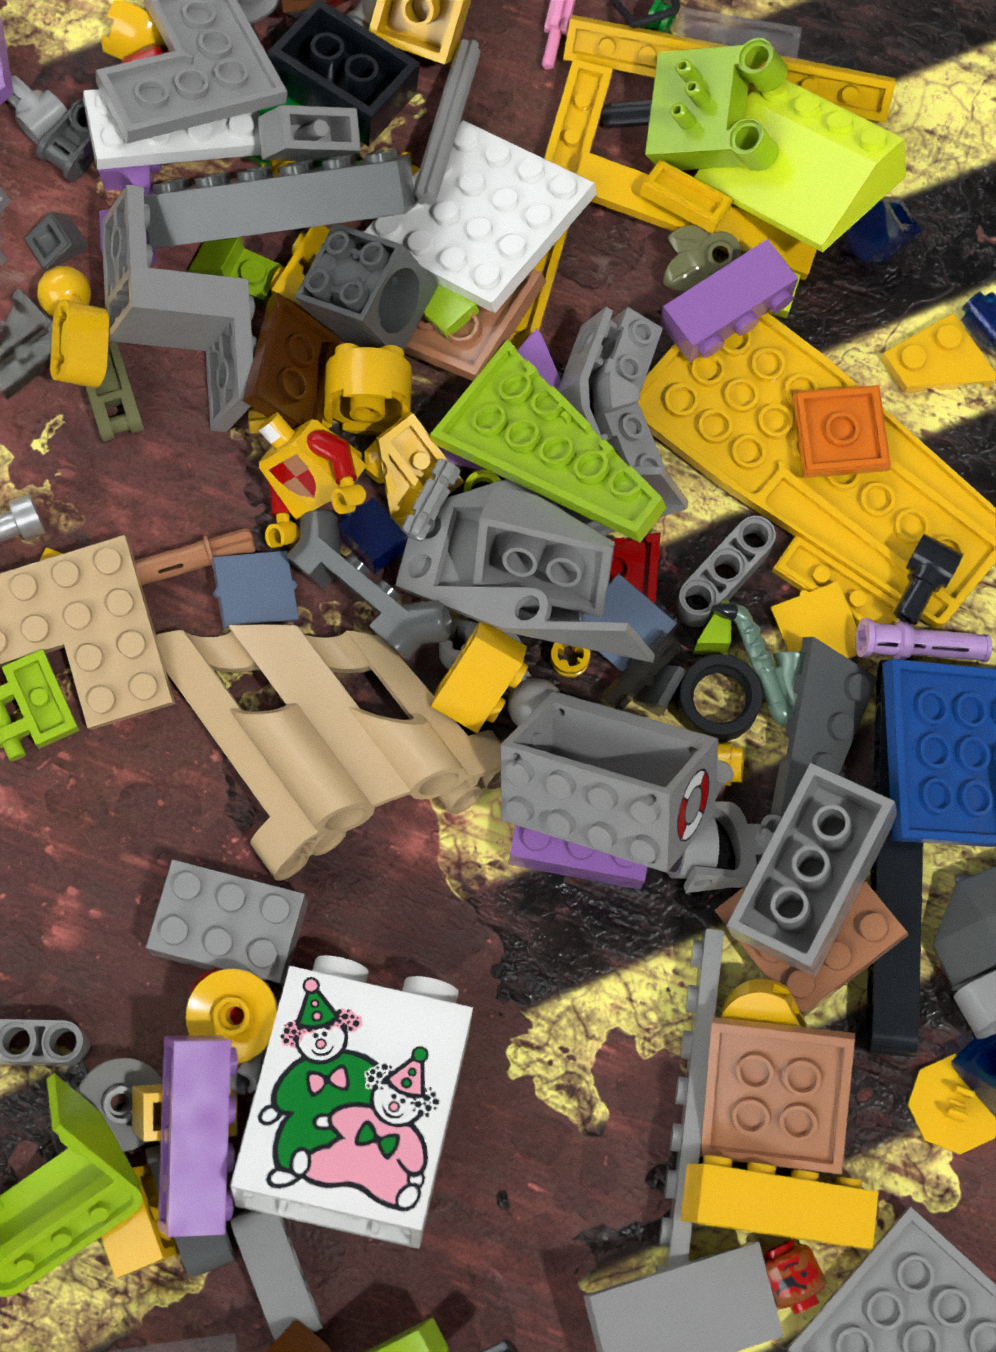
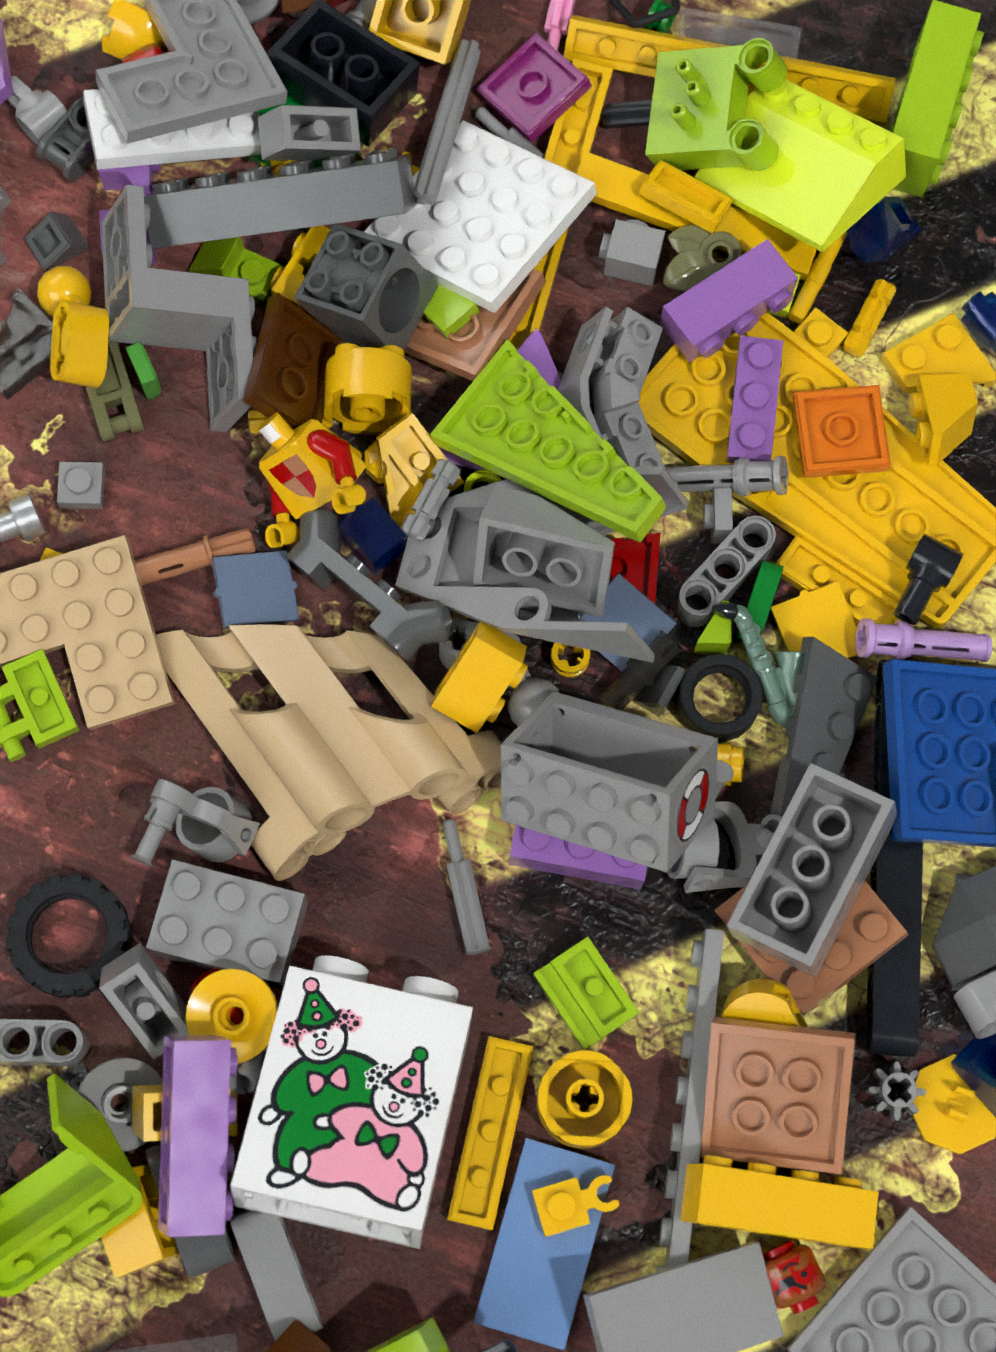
none -> black tyre [6,873,132,998]
none -> light grey plate [57,462,105,509]
none -> light grey brick [99,943,190,1060]
none -> bright green tile [126,342,162,400]
none -> light grey piece [129,779,261,868]
none -> light grey axle [443,819,492,955]
none -> yellow tile [447,1036,533,1231]
none -> medium blue tile [473,1138,615,1350]
none -> light grey axle [475,107,545,159]
none -> magenta tile [476,33,592,143]
none -> yellow plate [531,1175,619,1237]
none -> lime plate [533,937,640,1051]
none -> yellow brick [536,1050,632,1149]
none -> light grey brick [598,219,665,286]
none -> light grey pin [665,455,789,496]
none -> light grey plate [703,488,733,543]
none -> medium lavender plate [726,335,783,463]
none -> green beam [737,560,784,639]
none -> yellow piece [788,230,848,324]
none -> yellow plate [794,307,849,358]
none -> yellow axle [843,279,896,358]
none -> light grey gear [865,1062,926,1122]
none -> lime brick [890,0,984,198]
none -> yellow slope [909,373,978,466]

